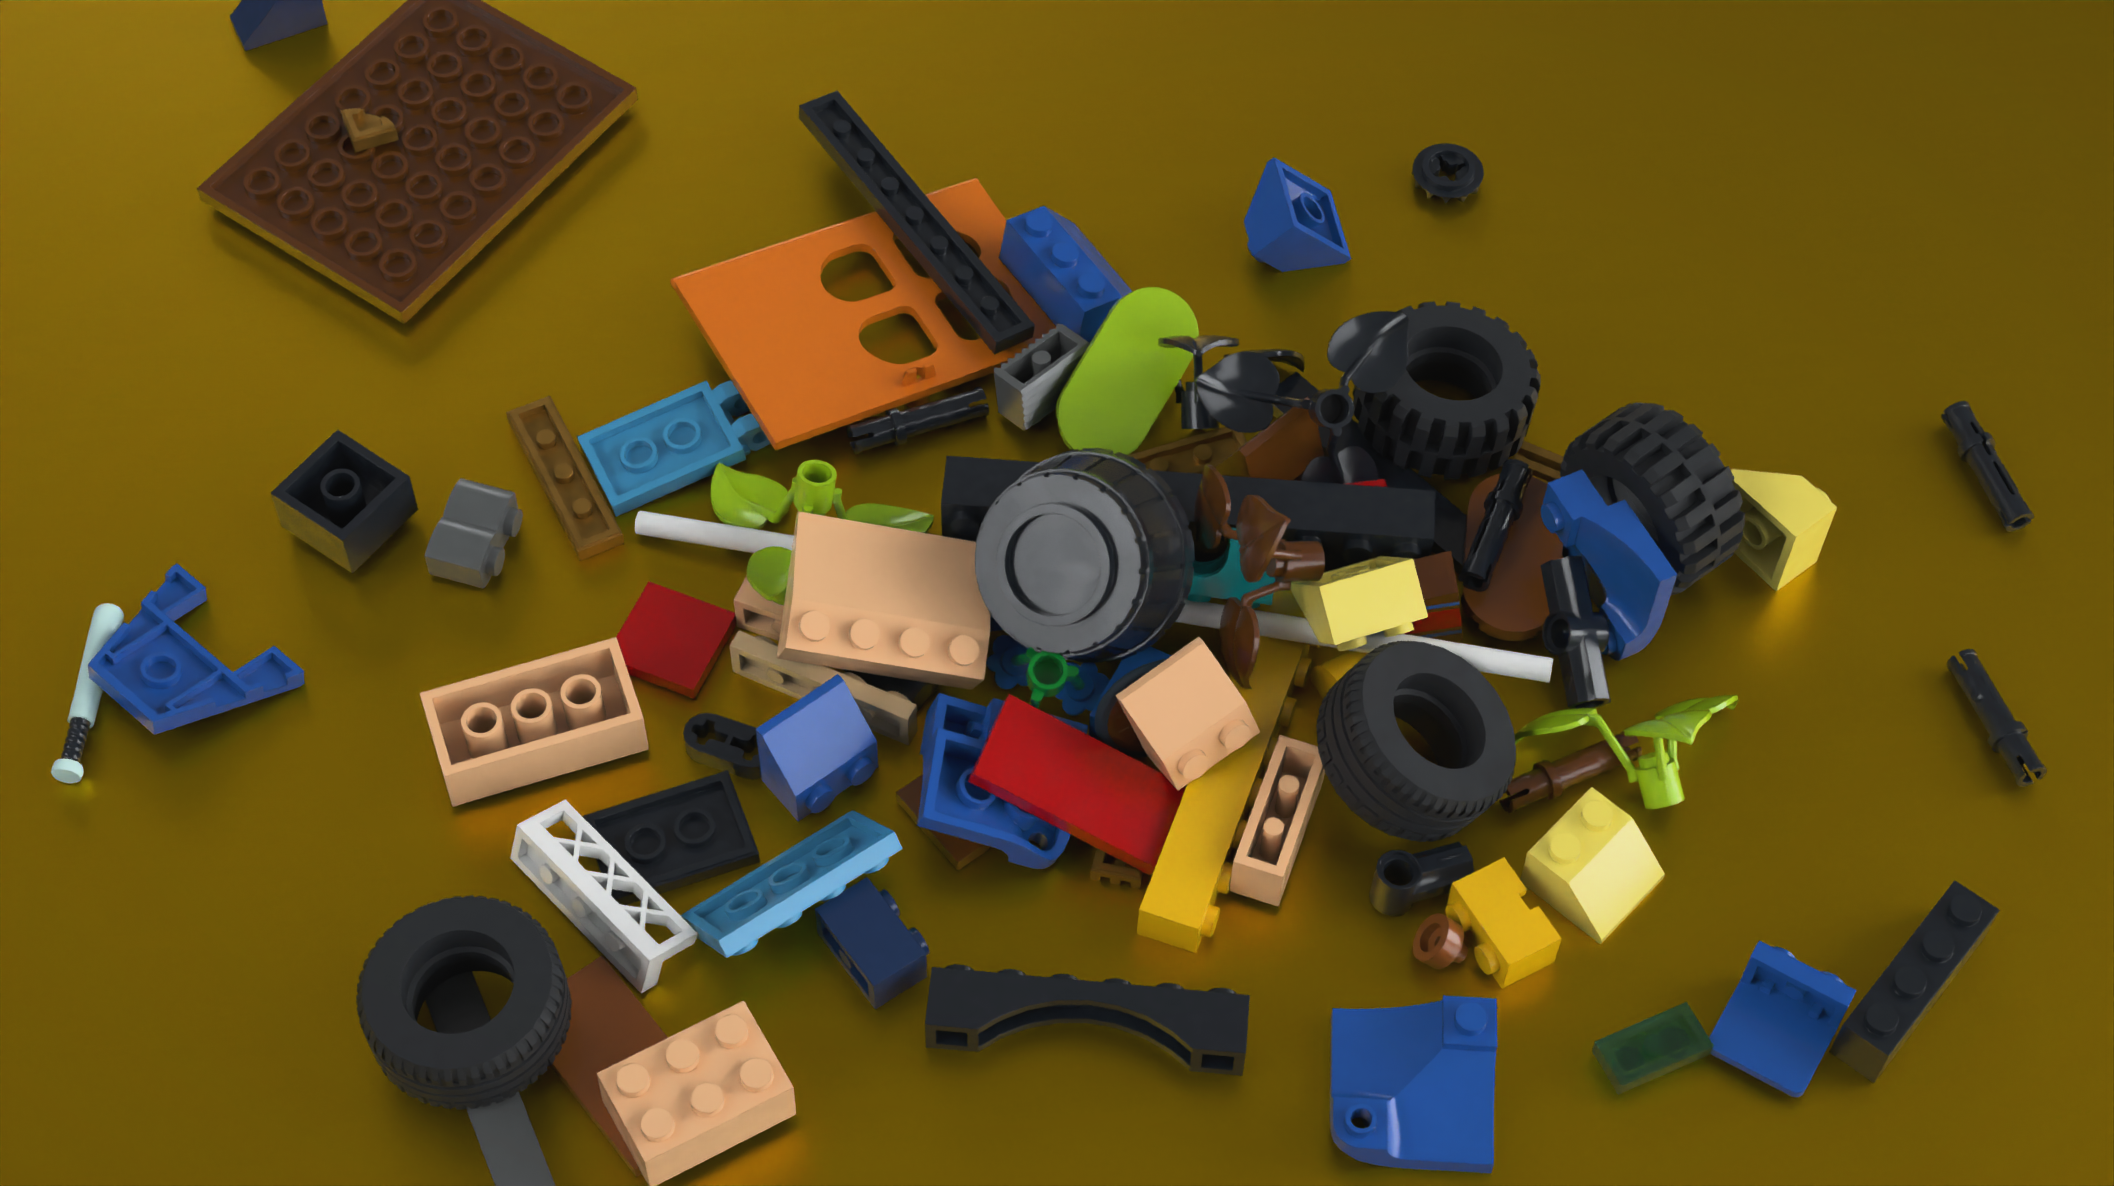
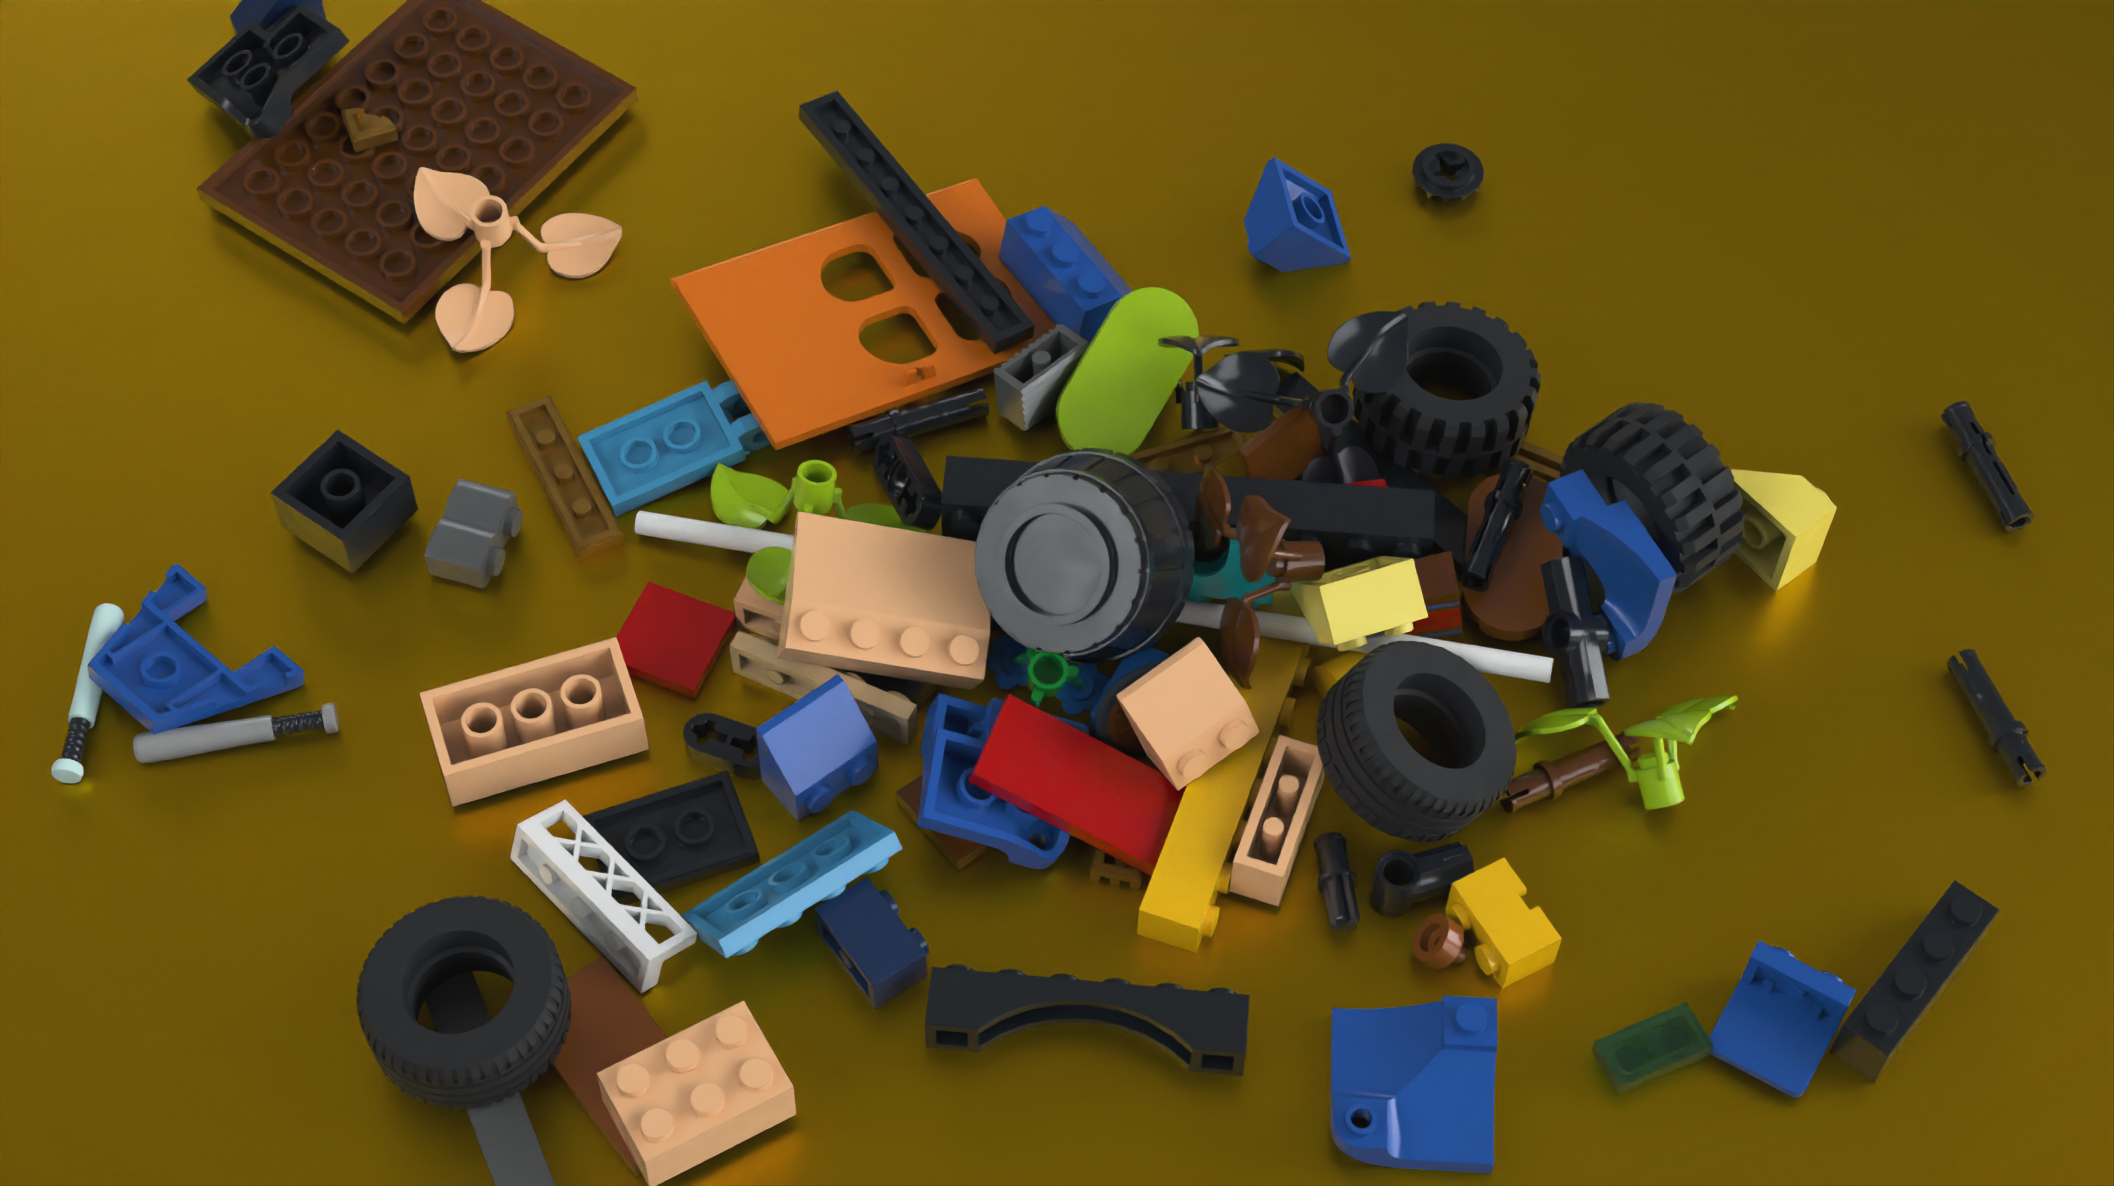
light yellow slope [1520,787,1665,944] -> none
none -> light grey piece [133,703,339,763]
none -> black slope [187,4,350,139]
none -> light nougat plant [414,167,623,353]
none -> black beam [873,433,942,531]
none -> black axle [1313,832,1360,932]

